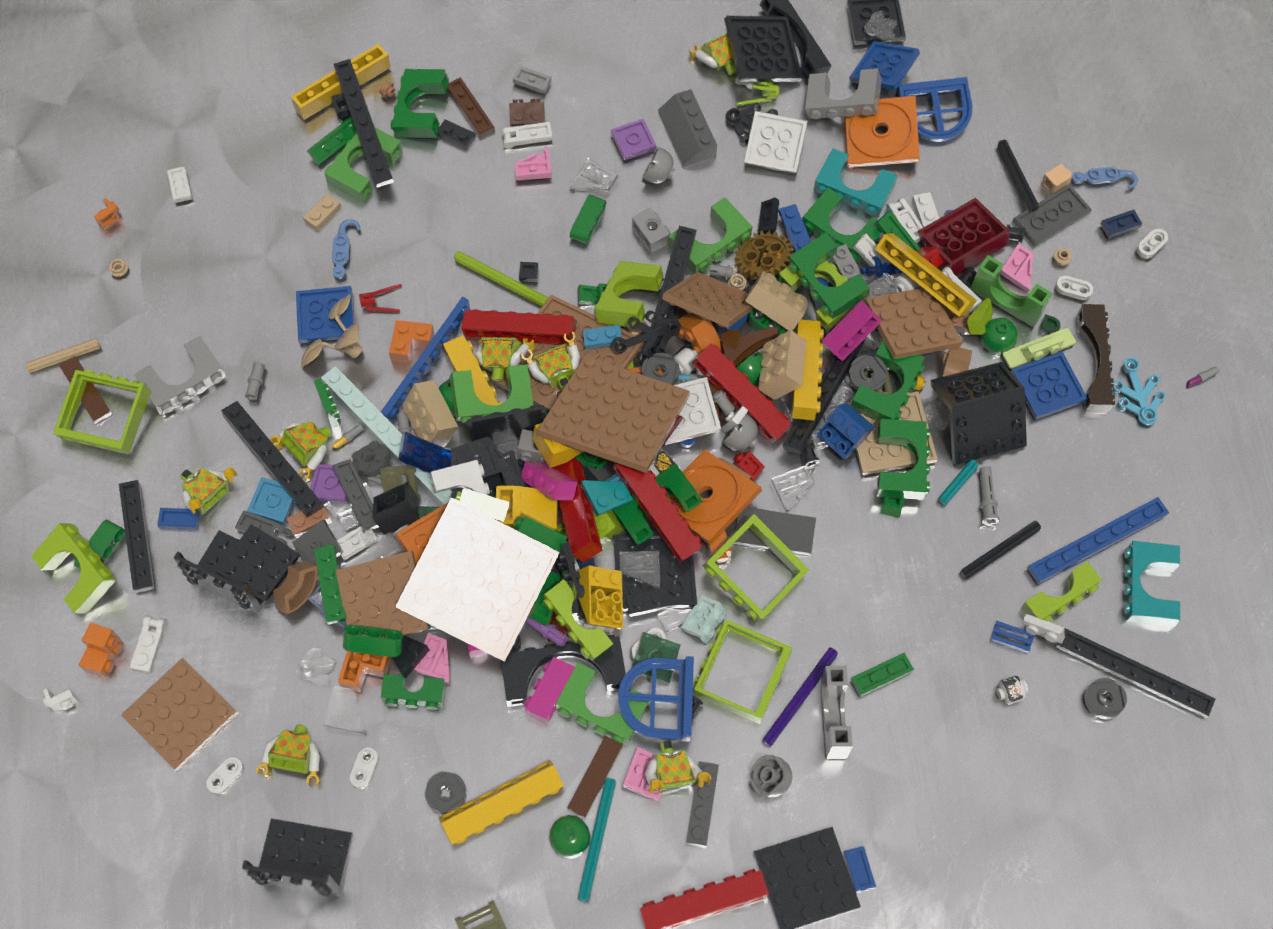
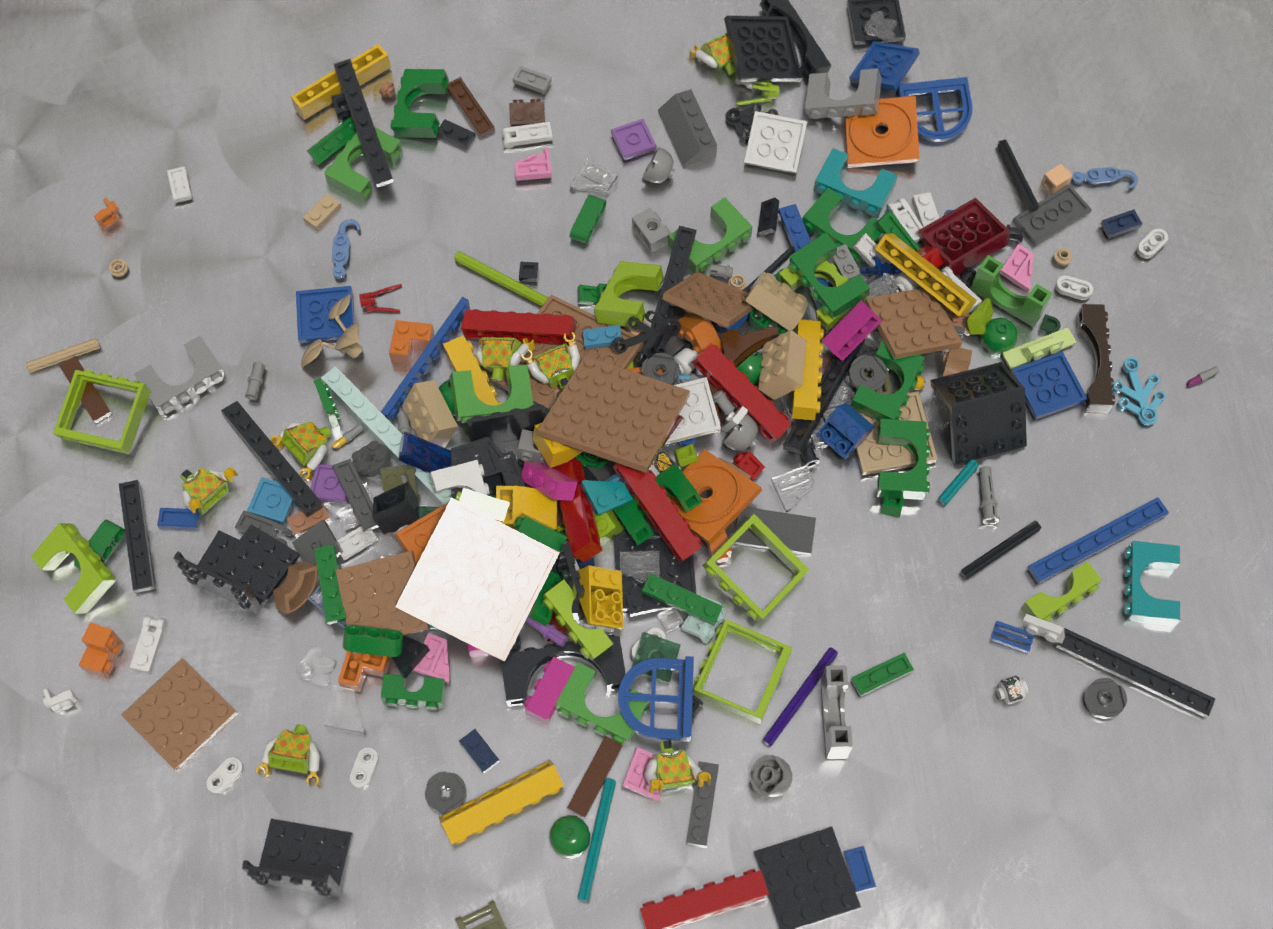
pearl gold gear [735,231,794,281] -> none
none -> dark blue plate [459,729,500,774]
none -> green plate [641,573,723,626]
none -> lime tile [675,443,699,467]

